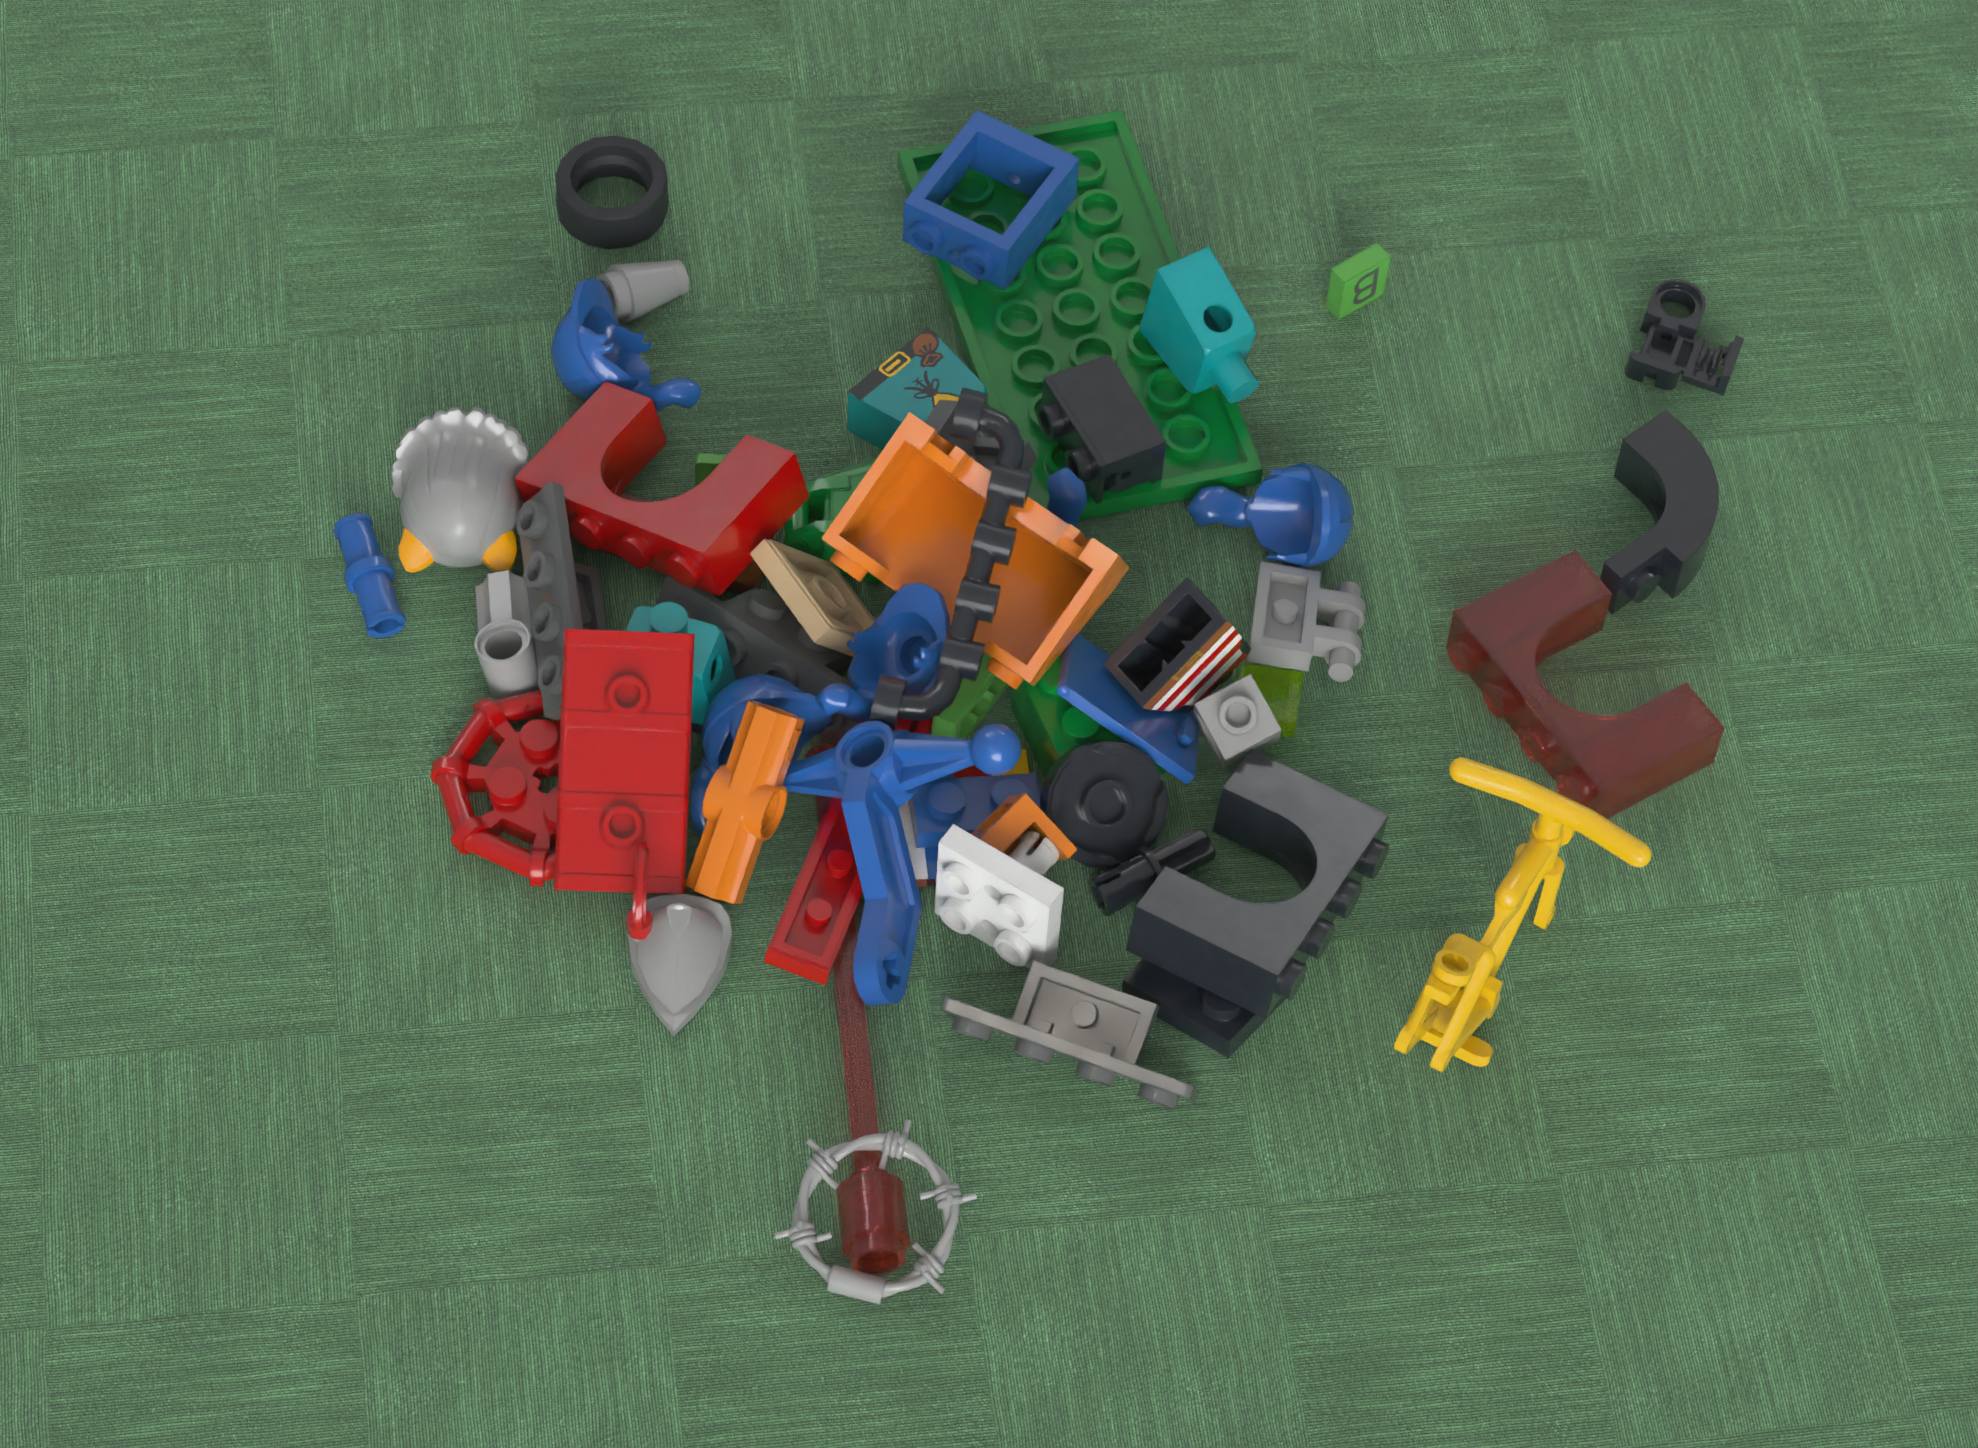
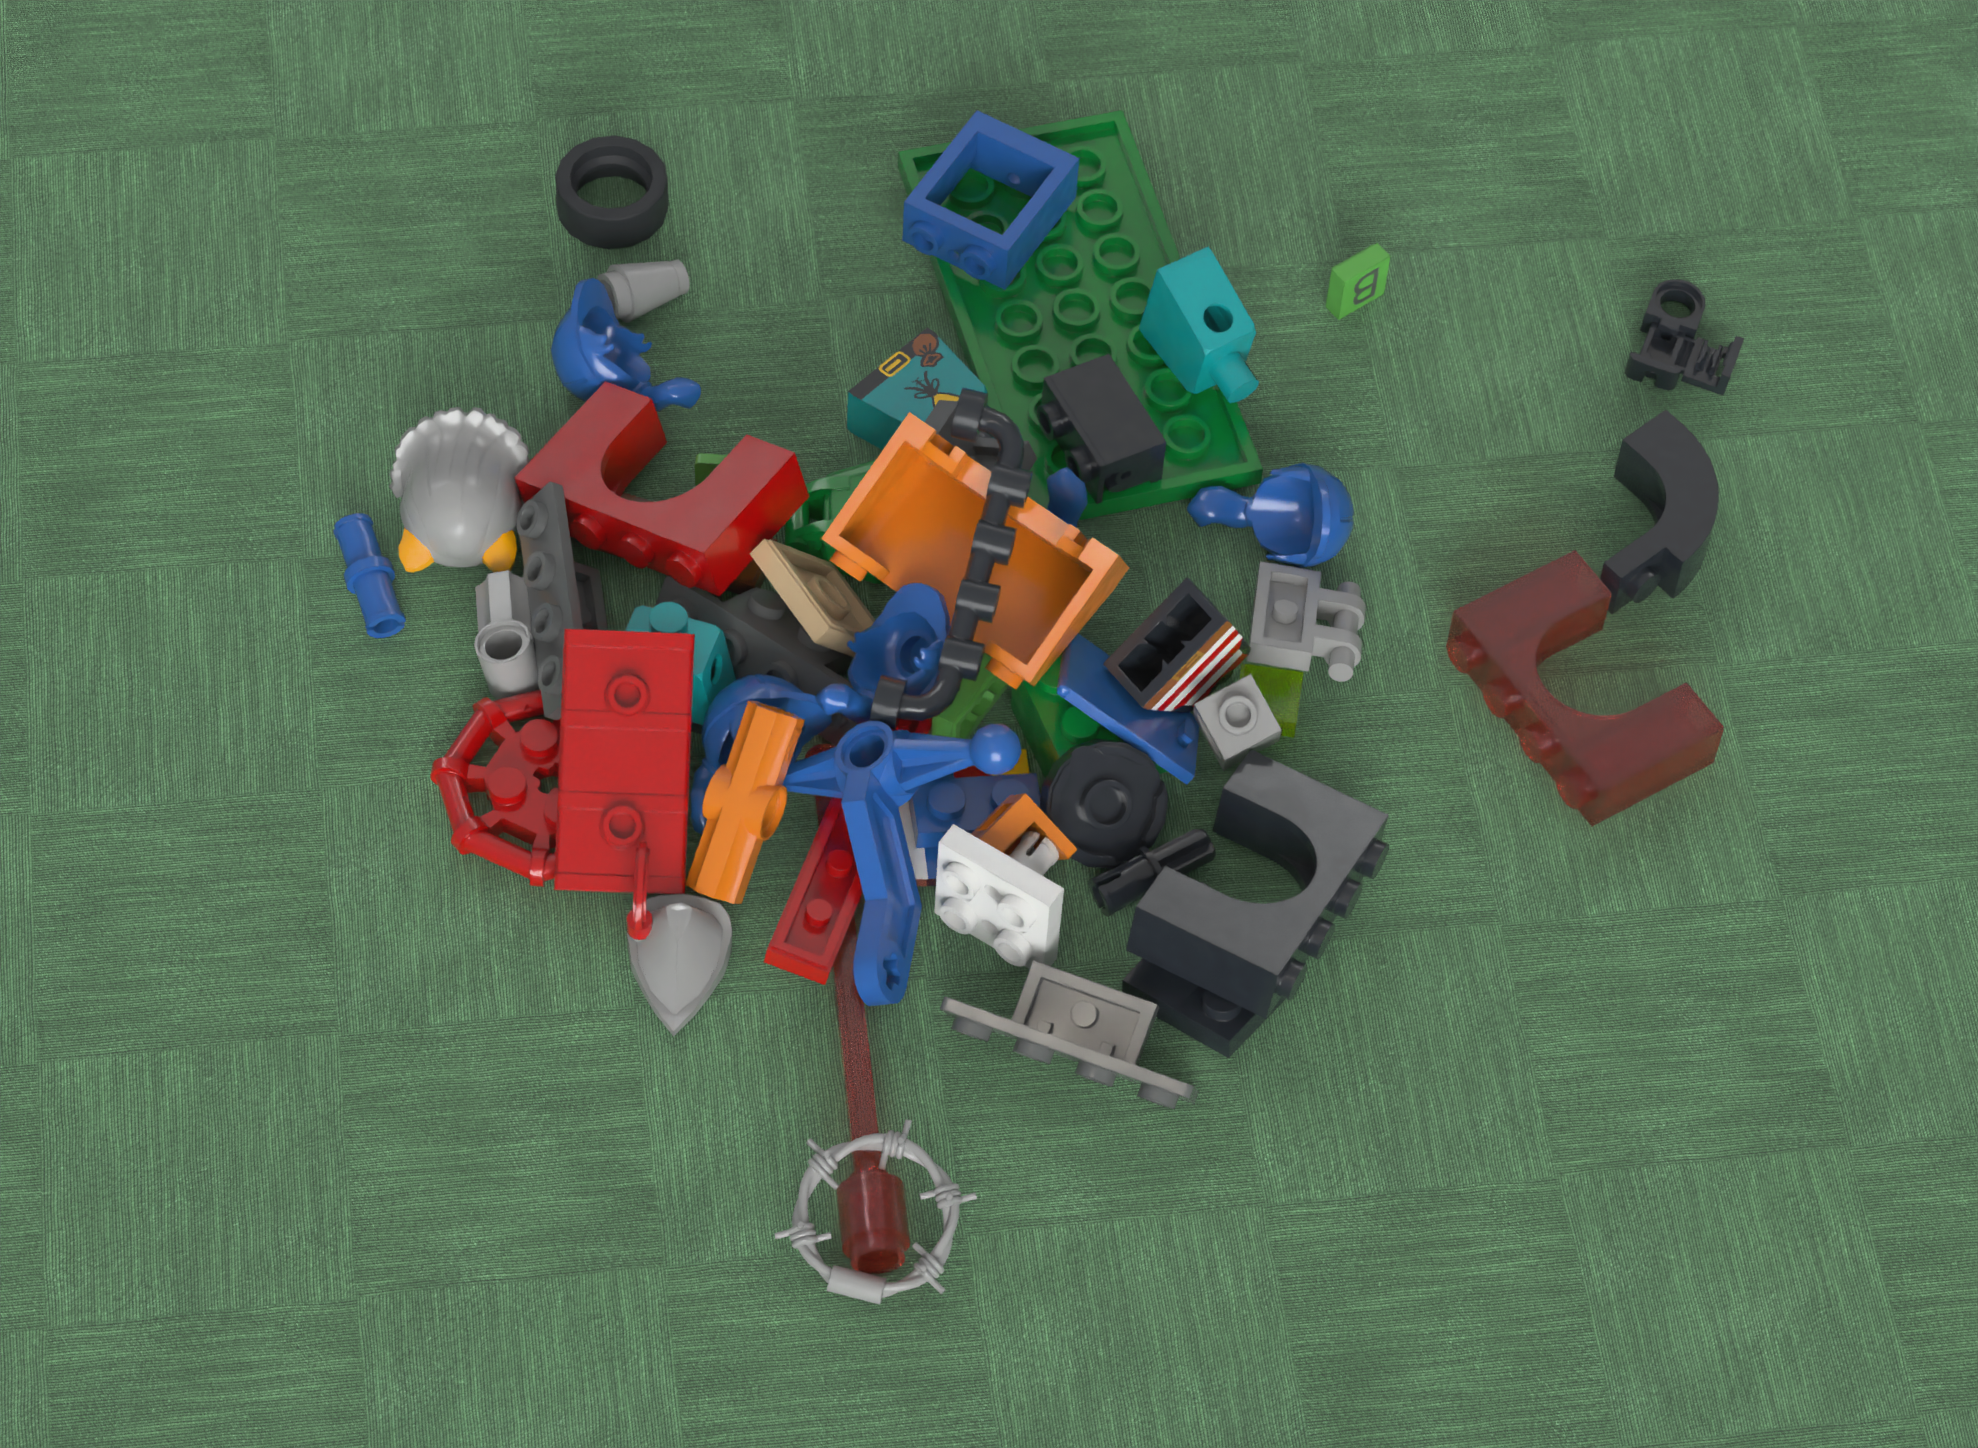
yellow piece [1394,757,1652,1073] -> none

